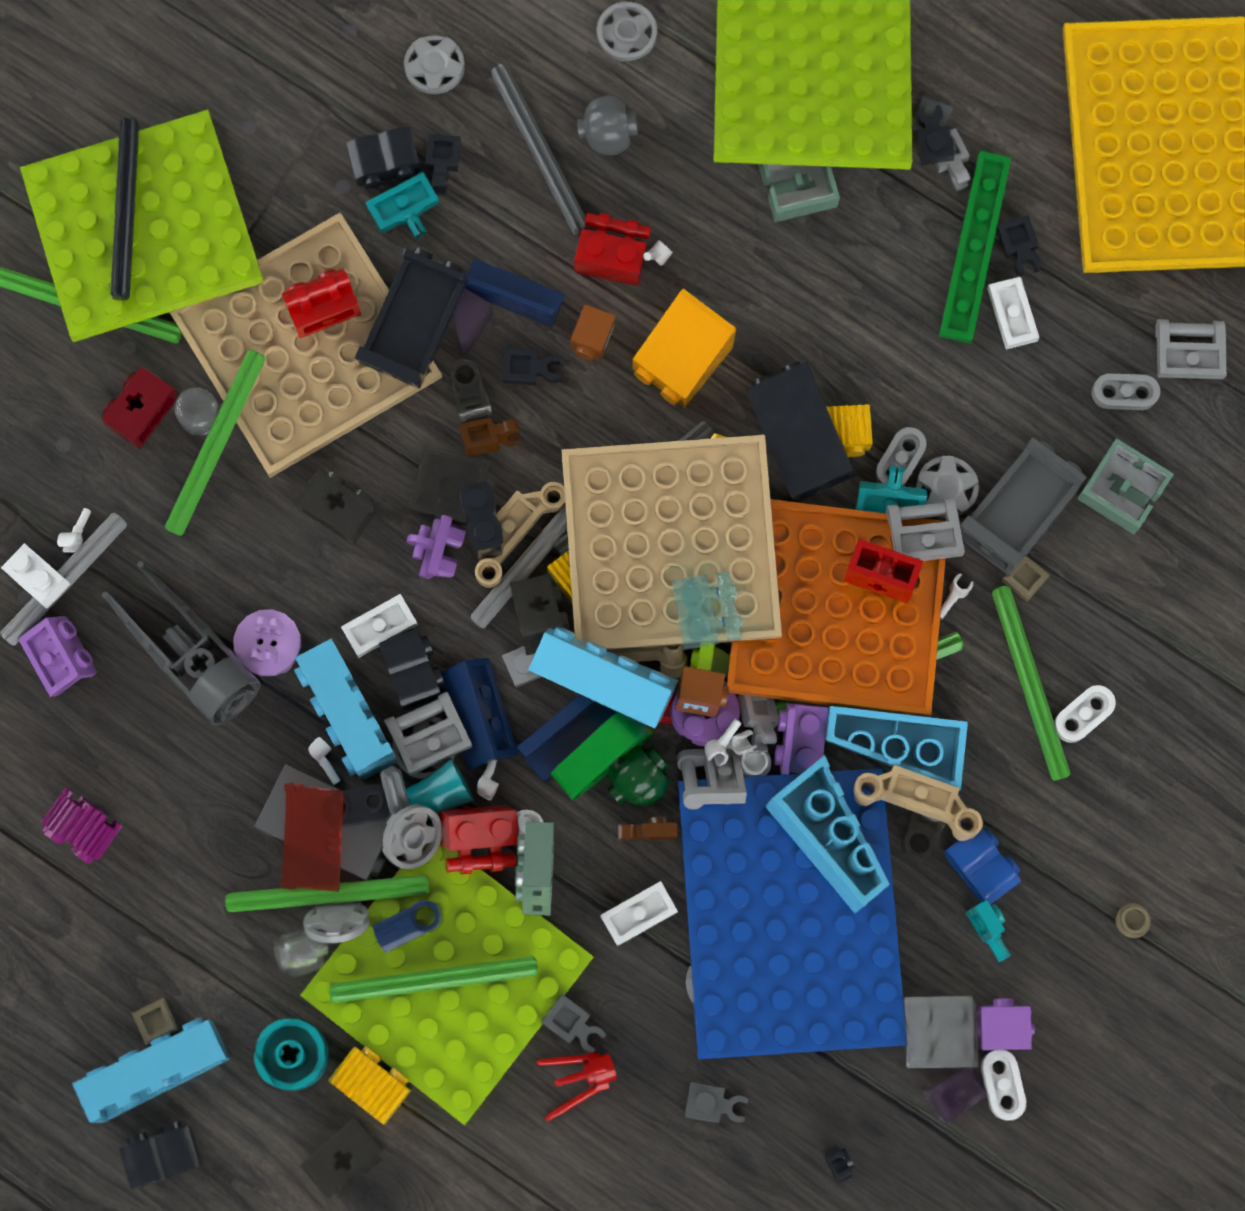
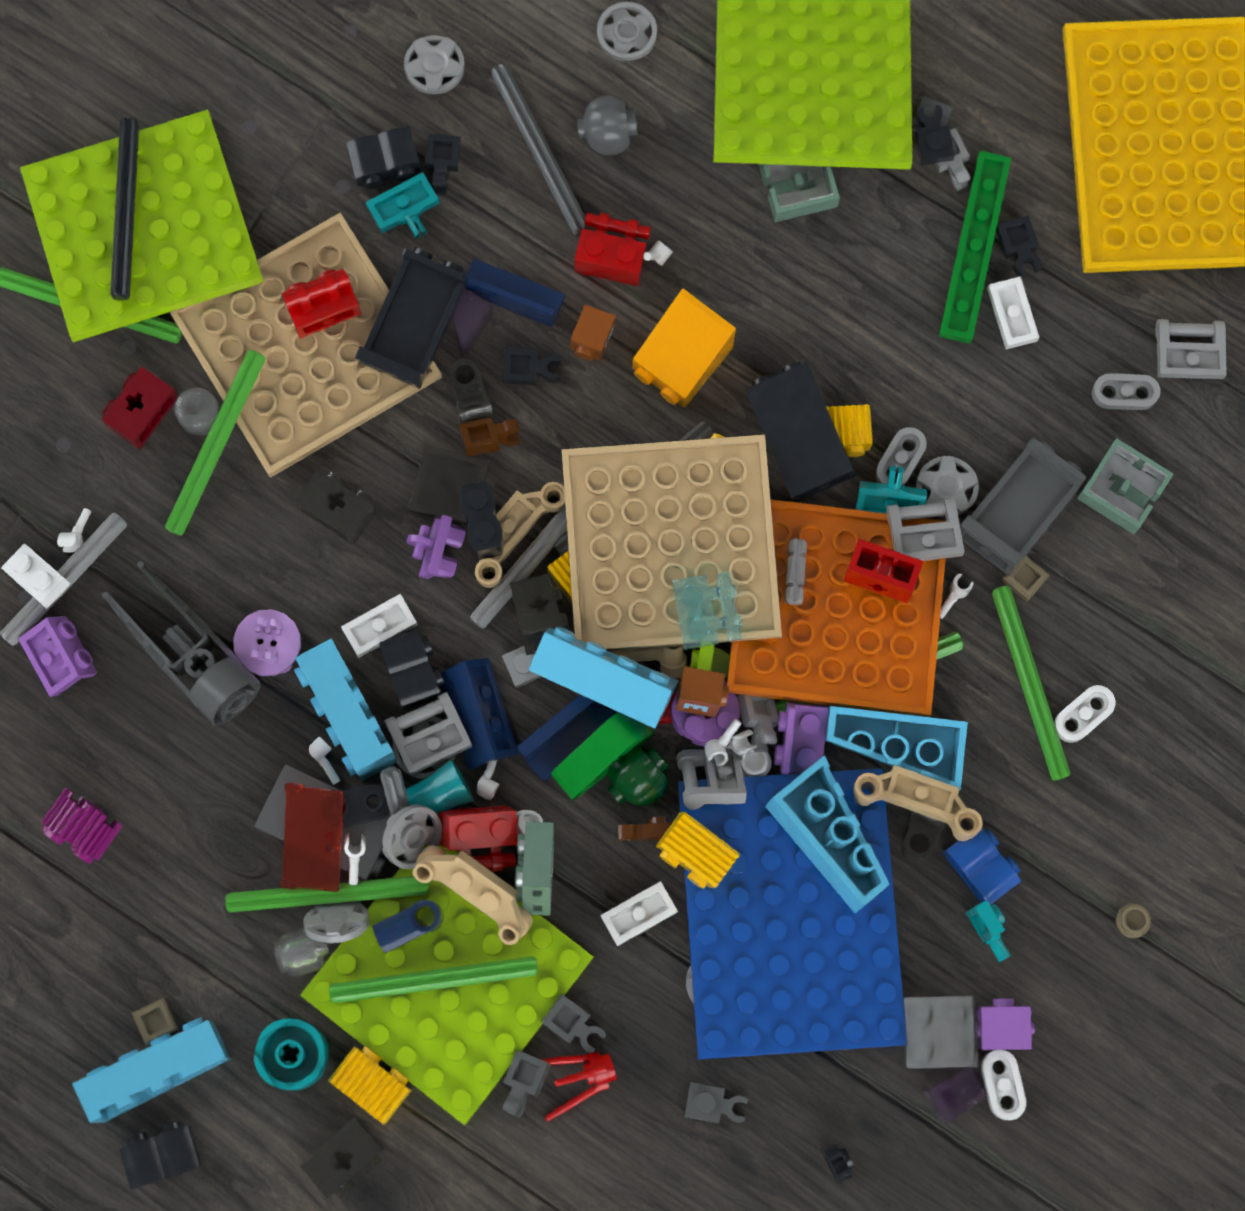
none -> white hand [344,833,366,885]
none -> tan plate [413,845,532,945]
none -> dark grey plate [503,1050,551,1118]
none -> yellow brick [656,812,740,889]
none -> light grey axle [785,539,807,605]

